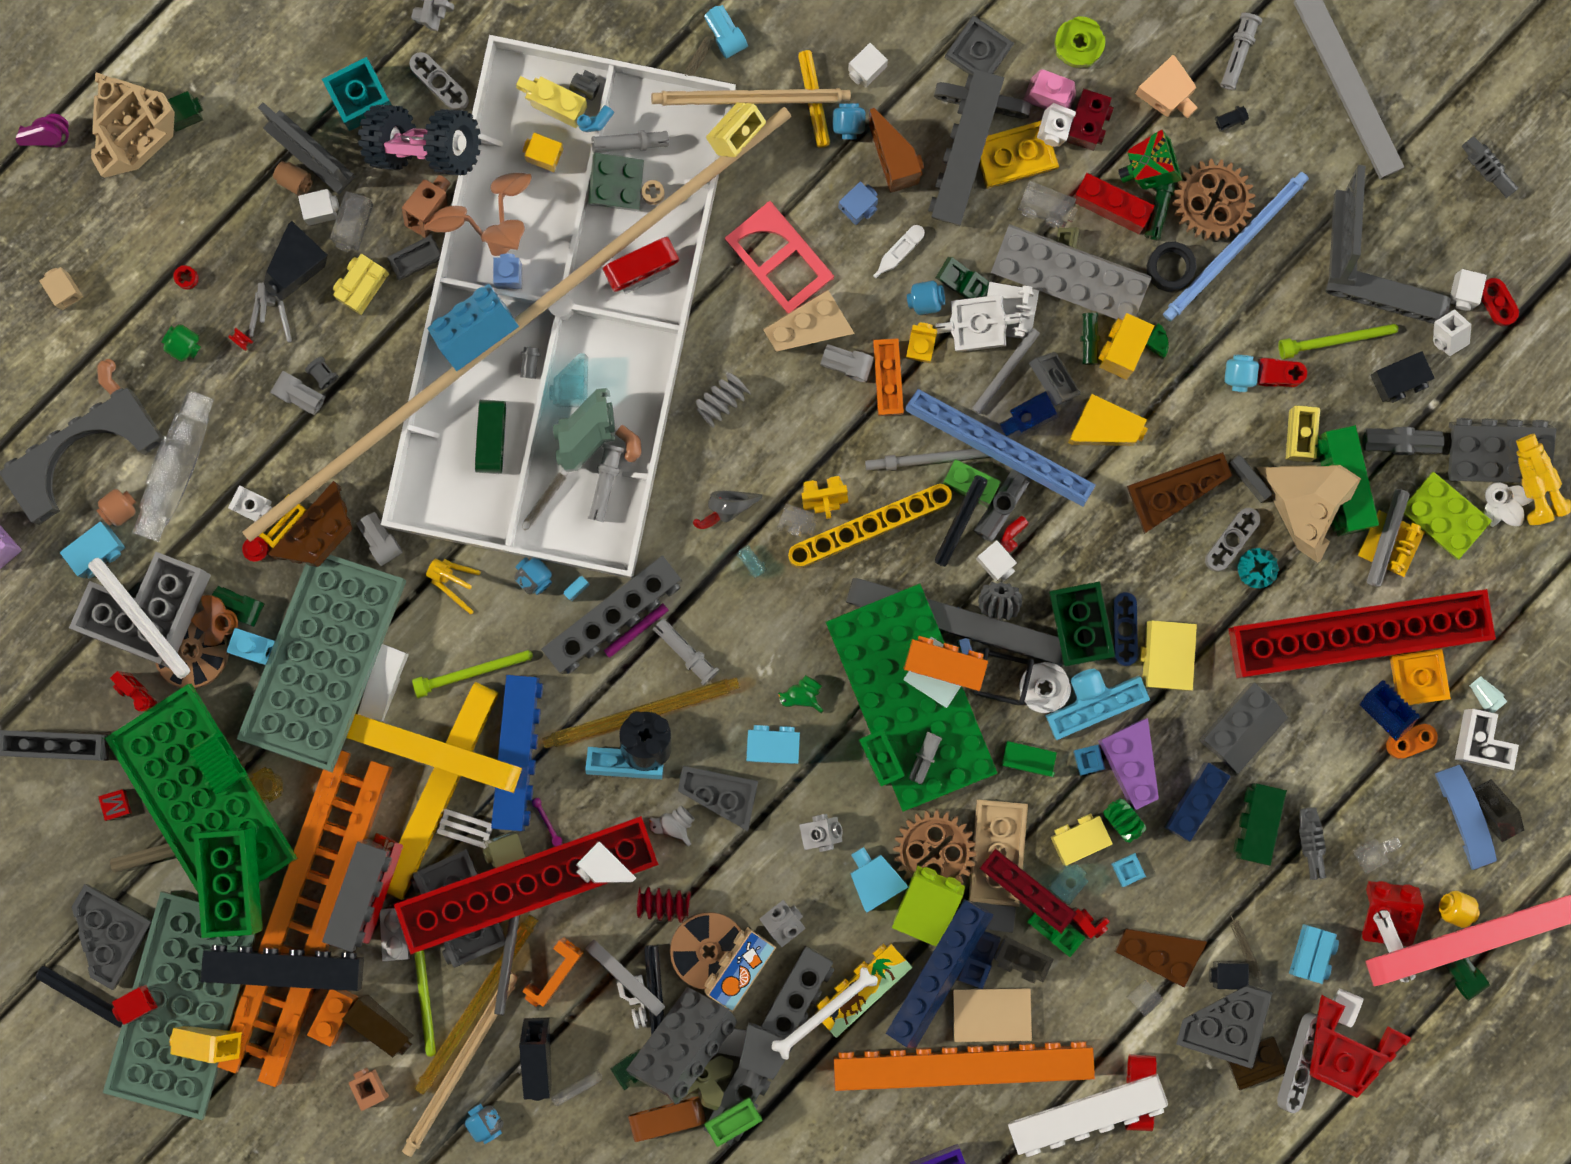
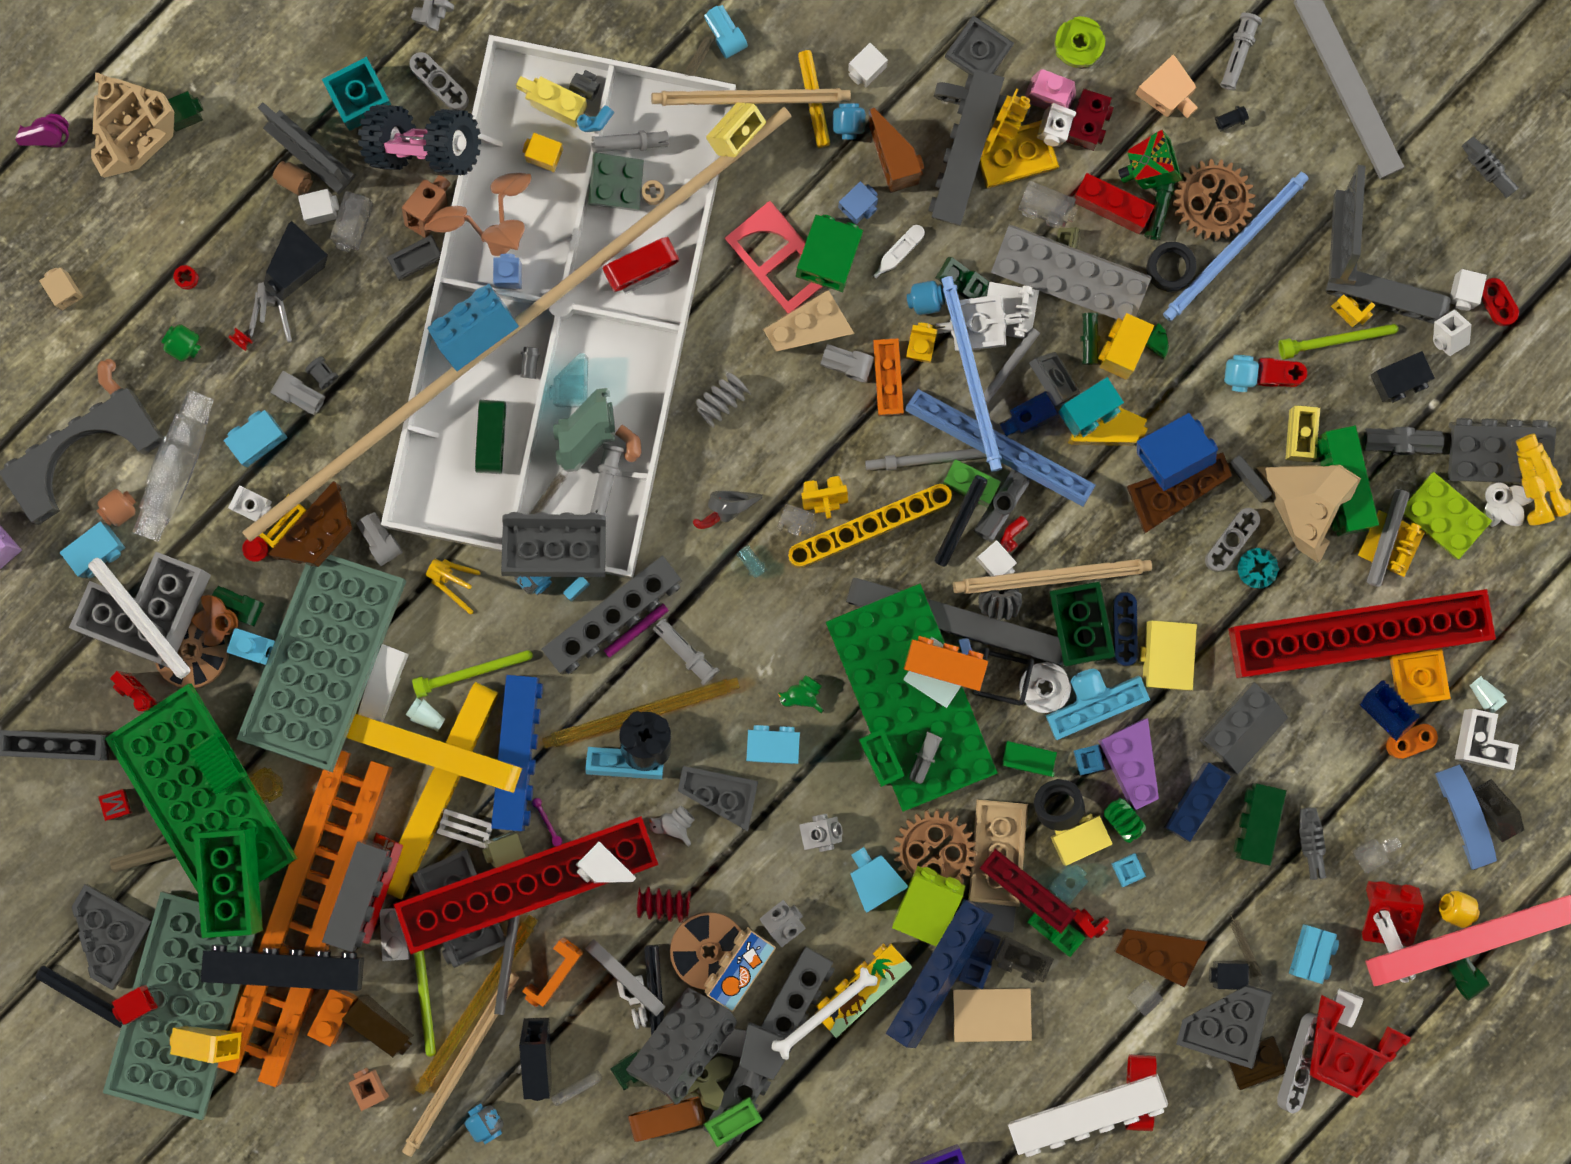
light yellow brick [333,254,389,315] -> none
orange brick [833,1041,1095,1091] -> none
none -> medium azure brick [223,410,288,468]
none -> light aqua cone [406,698,445,732]
none -> dark grey bracket [501,512,606,577]
none -> green panel [796,214,863,292]
none -> light blue piece [942,276,1002,472]
none -> tan piece [953,559,1152,594]
none -> yellow hinge [986,88,1030,152]
none -> black tyre [1034,779,1085,831]
none -> teal brick [1058,377,1124,437]
none -> blue brick [1137,413,1218,491]
none -> yellow bracket [1331,294,1375,327]

